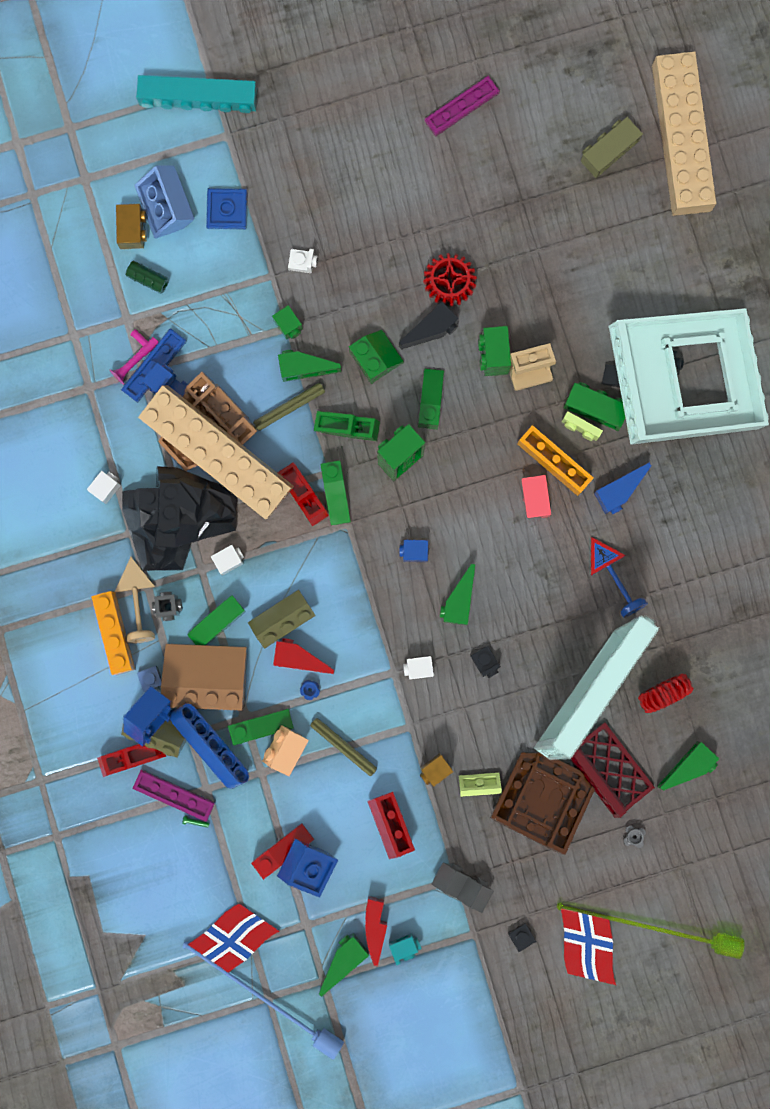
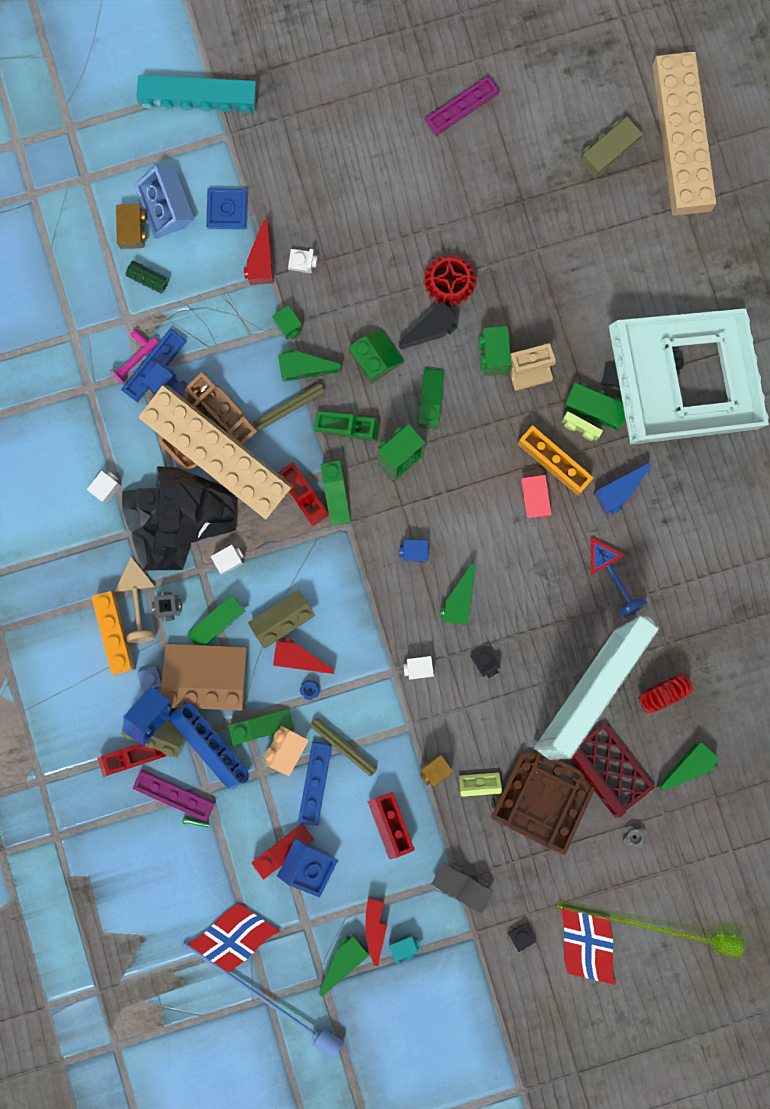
none -> red slope [244,220,274,285]
none -> blue tile [298,741,332,826]

